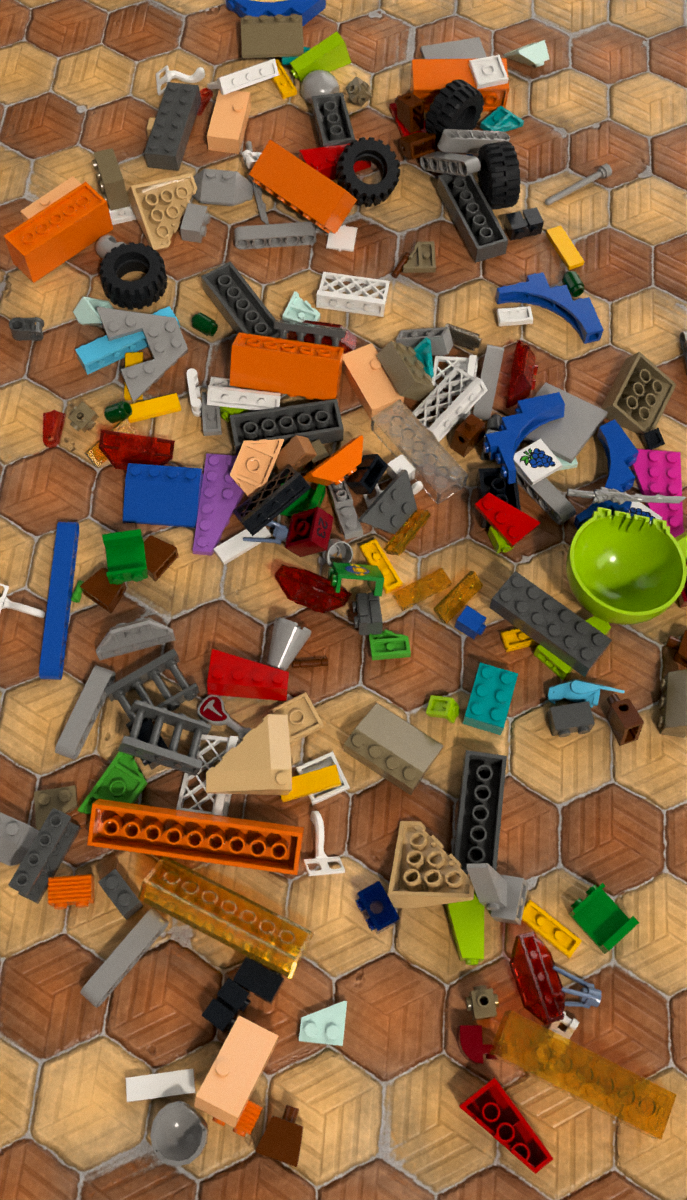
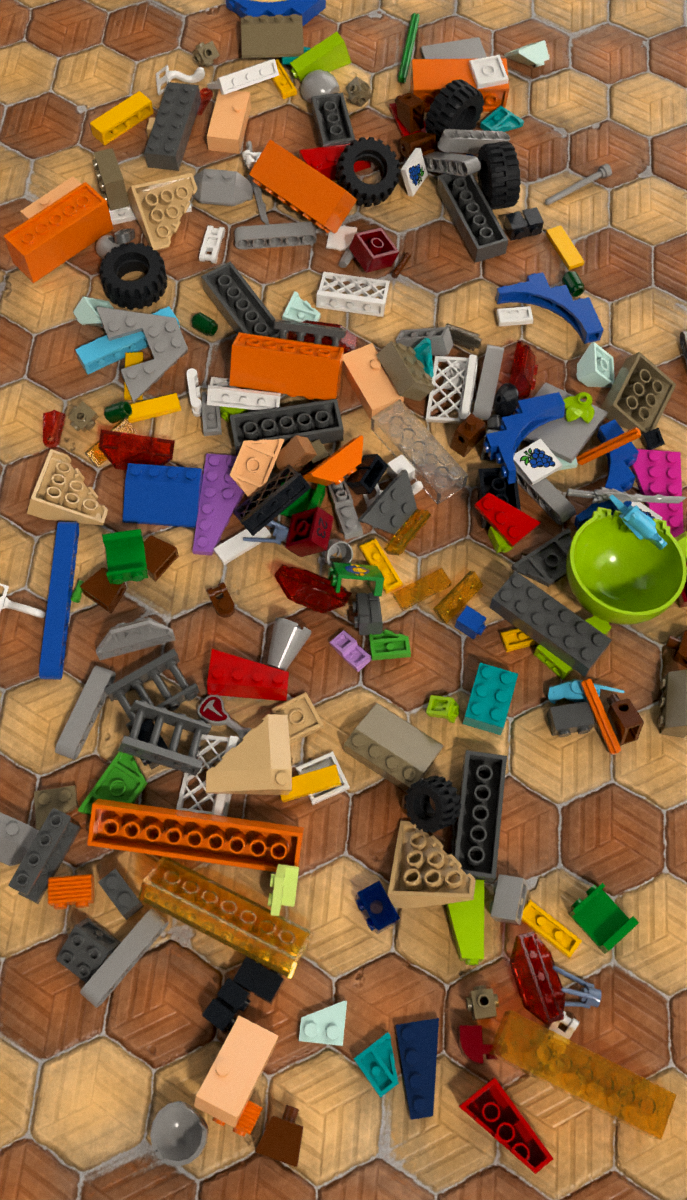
dark grey piece [9,317,44,341] -> none
white tile [126,1069,196,1102] -> none
light grey brick [180,203,211,243] -> none
reddish brown wheel [293,658,328,669] -> none
white piece [303,811,345,876] -> none
dark tan wing [403,241,436,273] -> none
white fence [407,366,488,442] -> none
light grey slope [466,863,507,911] -> none
none -> tan slope [27,449,108,526]
none -> dark grey bracket [56,917,121,983]
none -> yellow brick [90,91,154,146]
none -> dark grey beam [114,228,135,243]
none -> dark tan brick [192,41,220,67]
none -> white plate [199,225,225,264]
none -> reddish brown plate [206,582,235,618]
none -> yellowish green bracket [268,864,299,916]
none -> lavender slope [329,630,372,672]
none -> light grey piece [339,245,354,268]
none -> dark red brick [349,227,399,273]
none -> teal wing [354,1032,399,1098]
none -> dark blue wing [395,1018,439,1120]
none -> green axle [398,13,420,83]
none -> white tile [401,148,428,197]
none -> black tyre [404,776,461,833]
none -> black dish [494,383,519,417]
none -> dark grey wing [511,528,572,587]
none -> lime plate [563,392,595,424]
none -> light aqua slope [576,342,615,388]
none -> orange axle [576,427,641,465]
none -> orange axle [580,678,621,755]
none -> medium azure animal [609,495,668,550]

